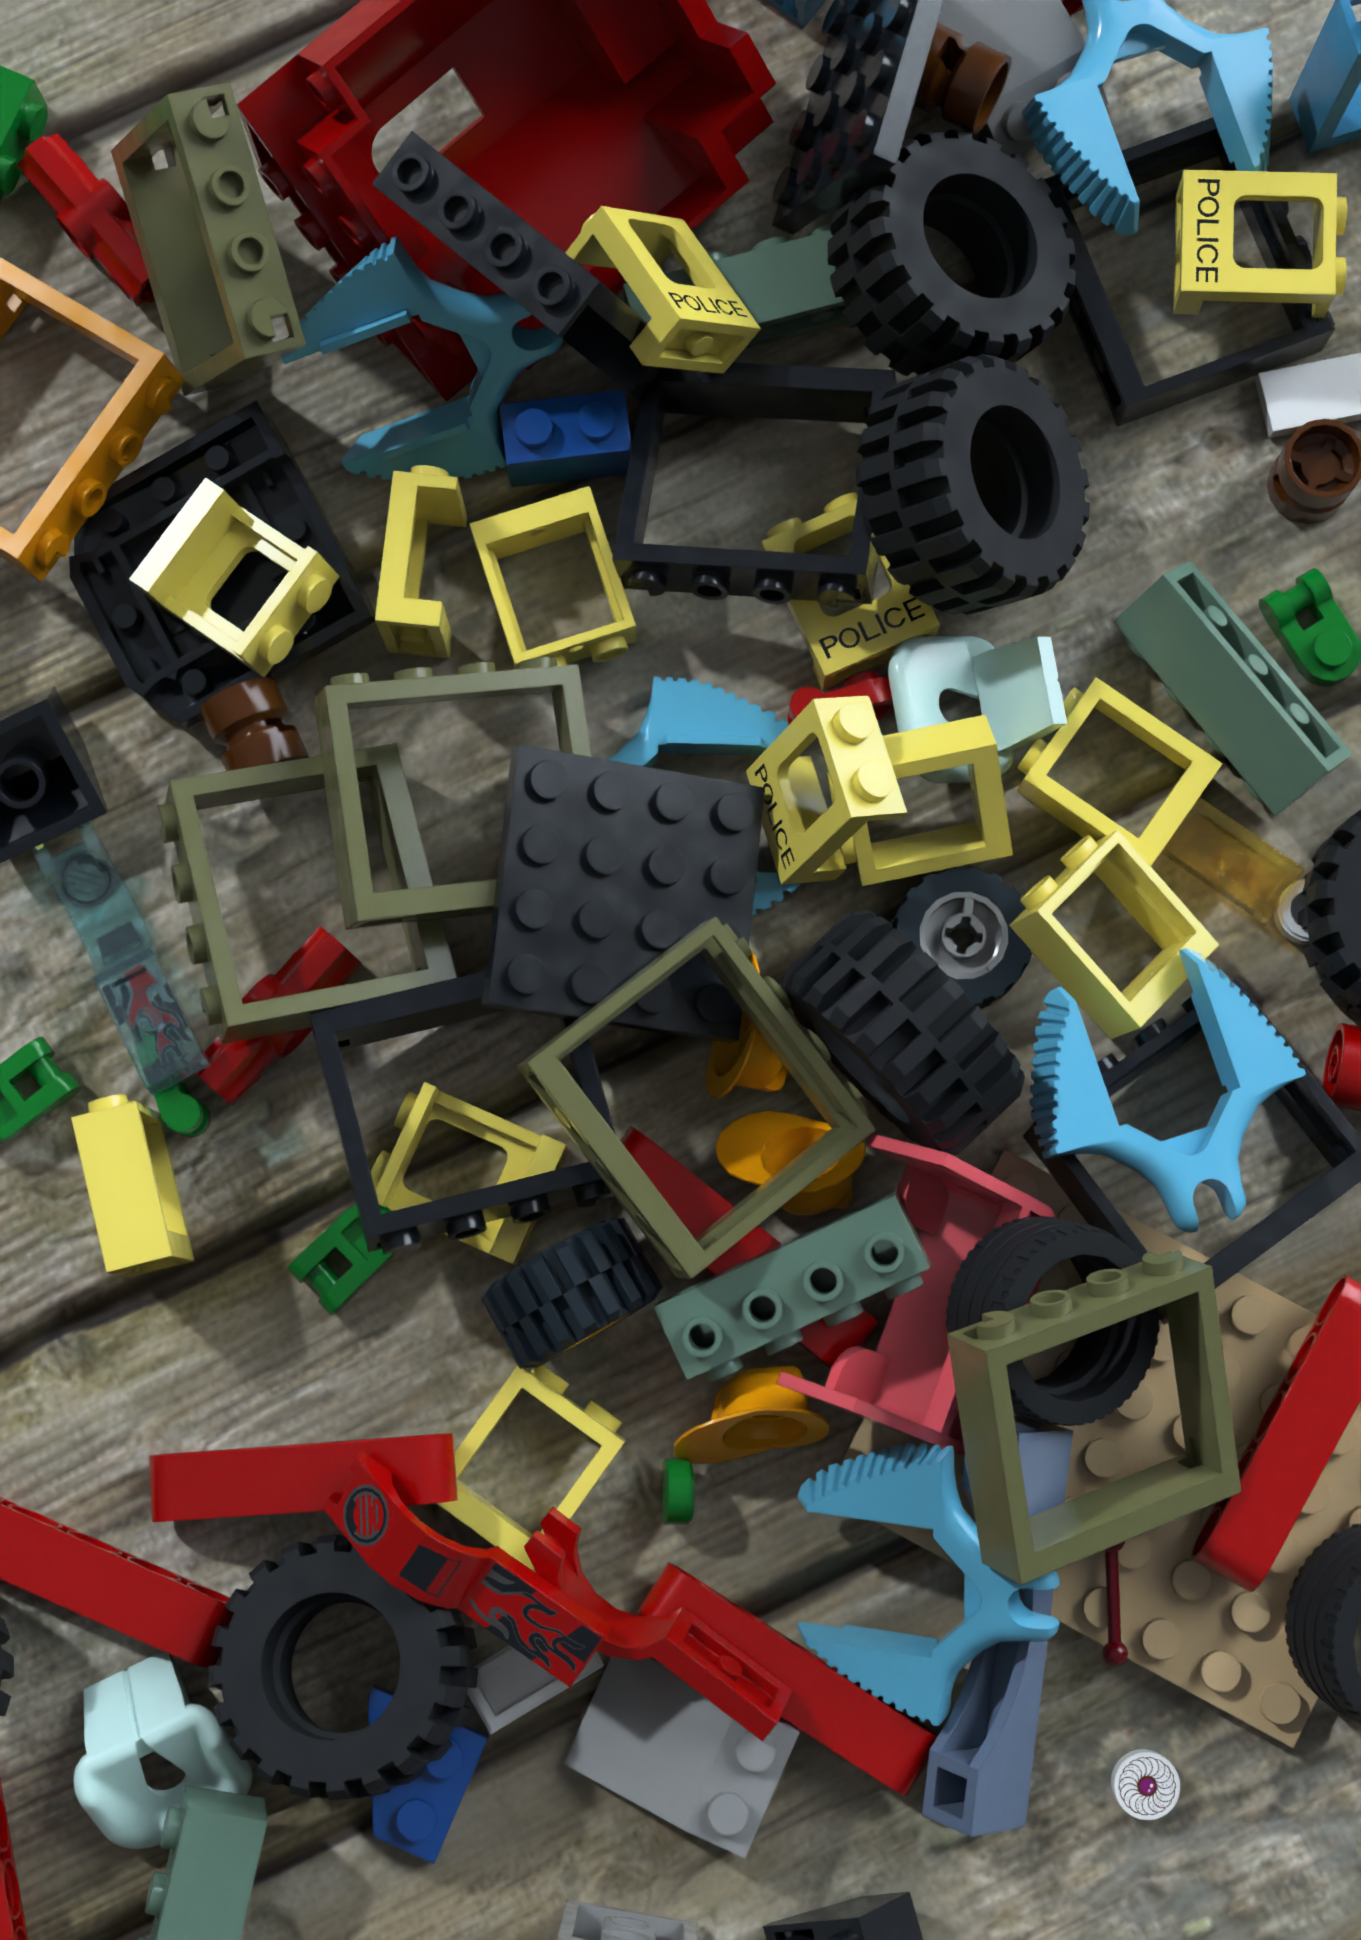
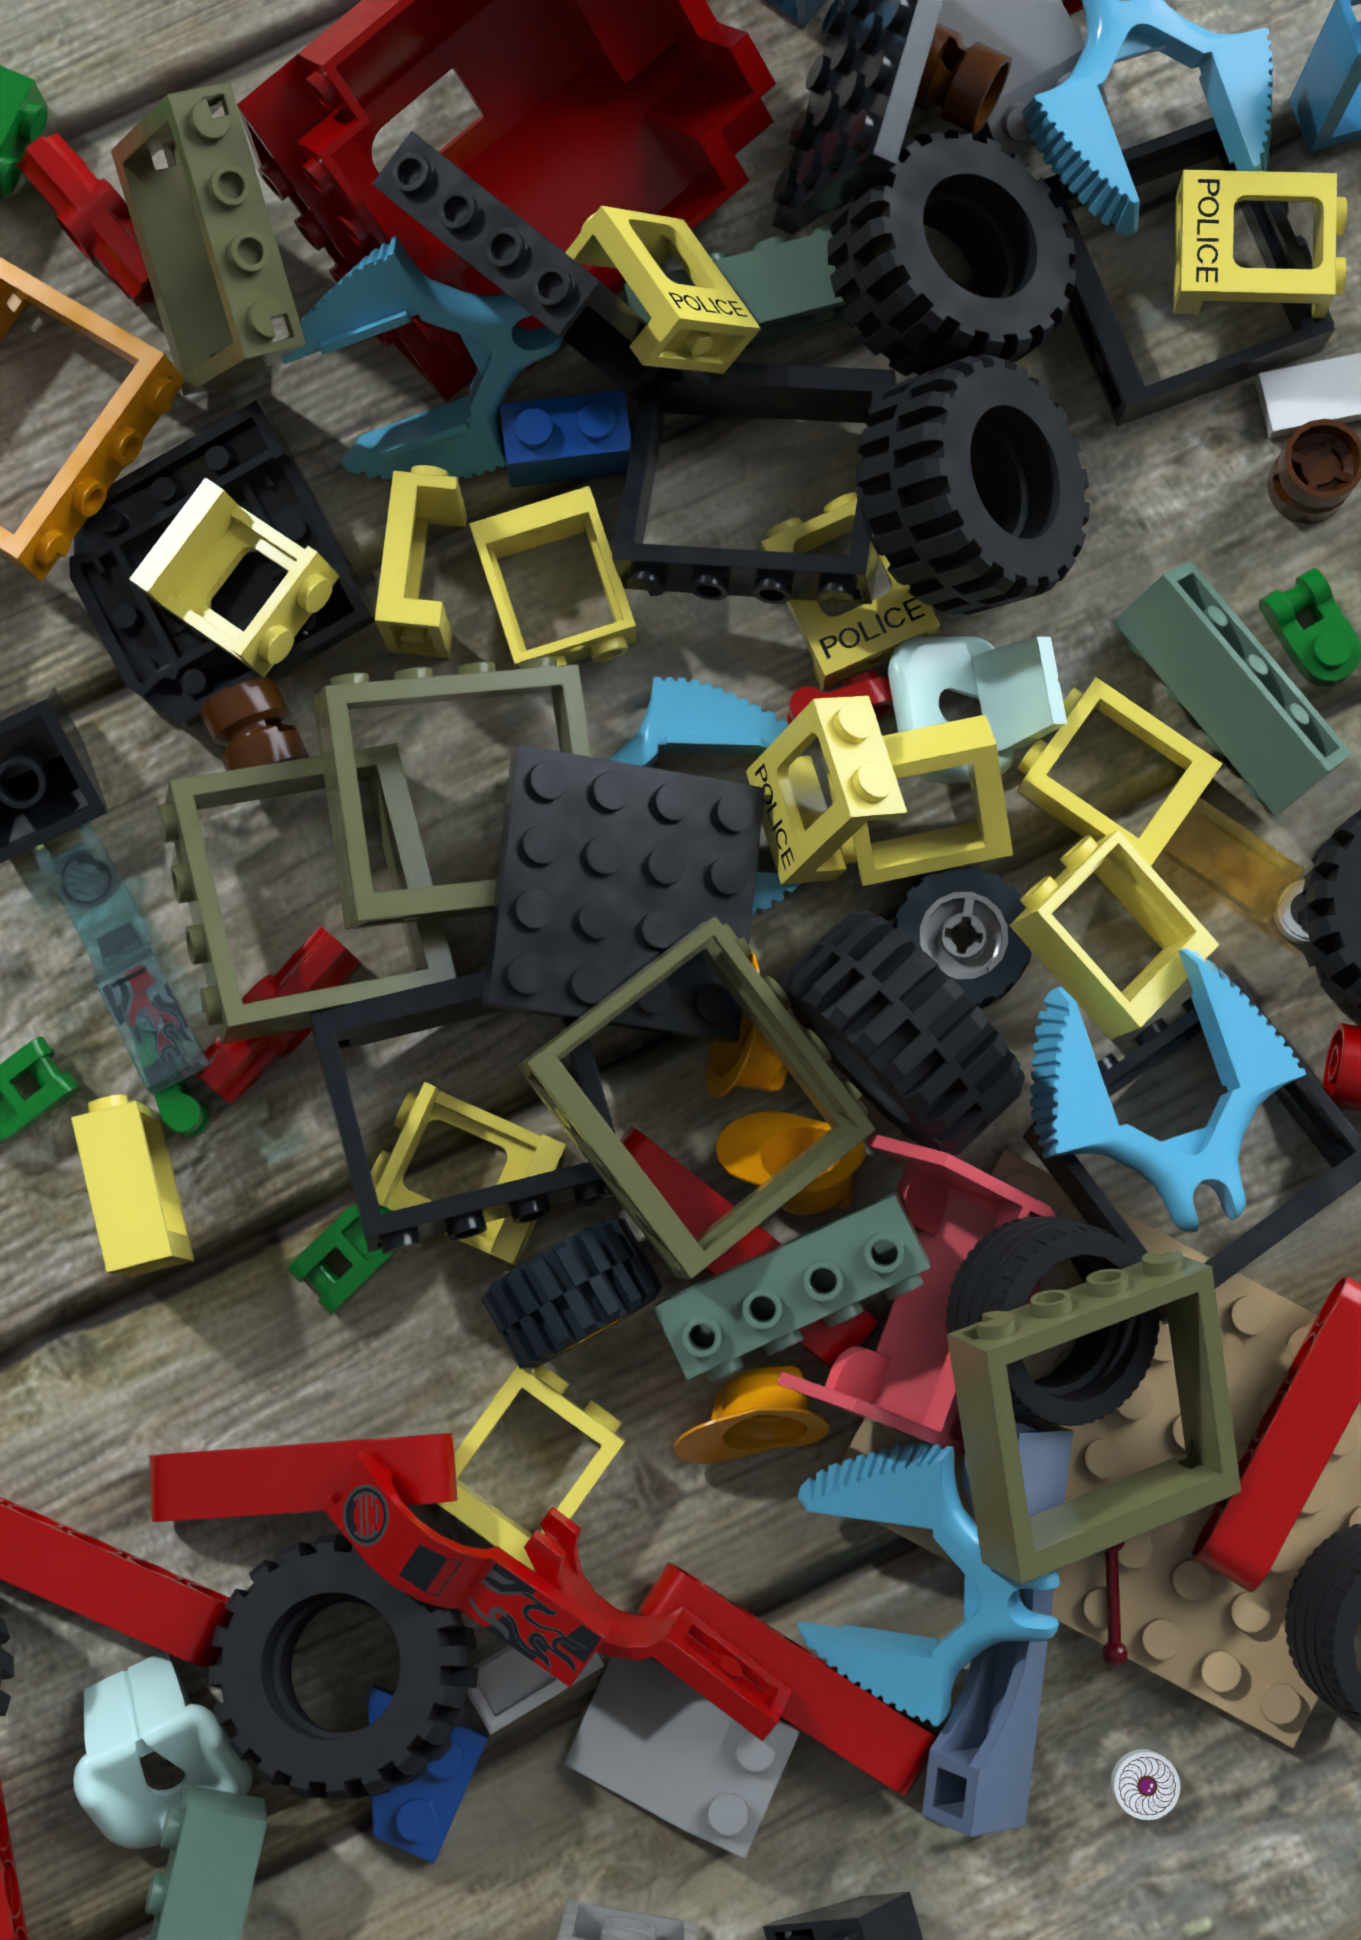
green tile [661,1458,695,1525] -> none

